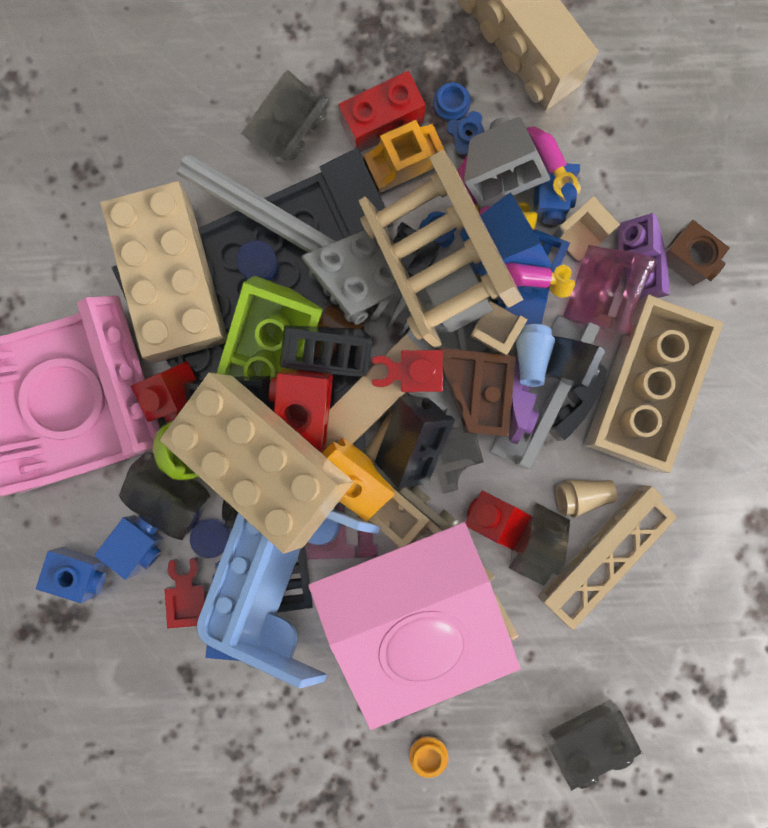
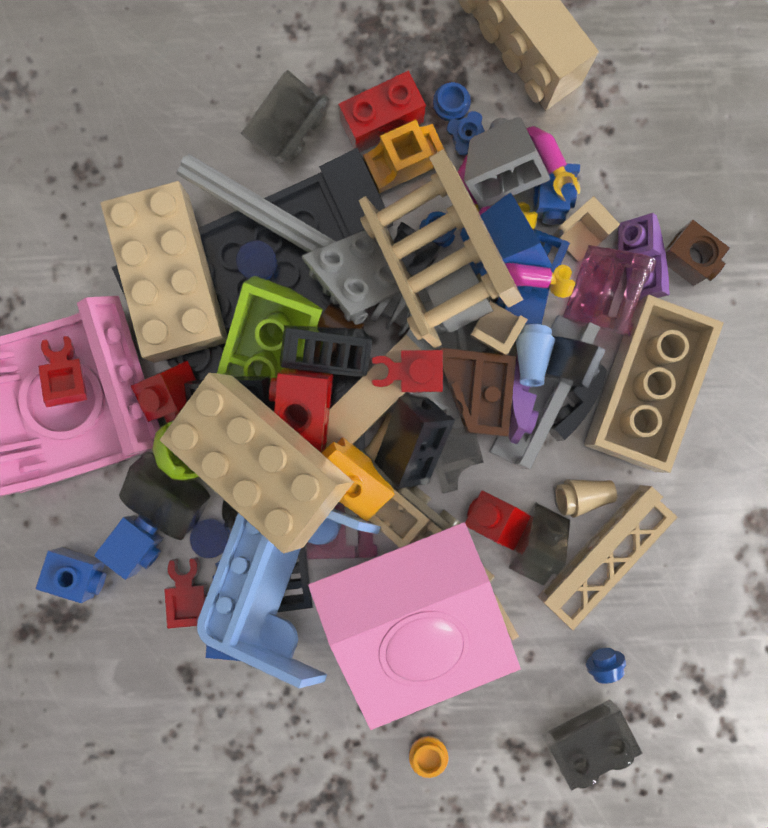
none -> red plate [38,336,87,407]
none -> blue plate [586,648,626,684]

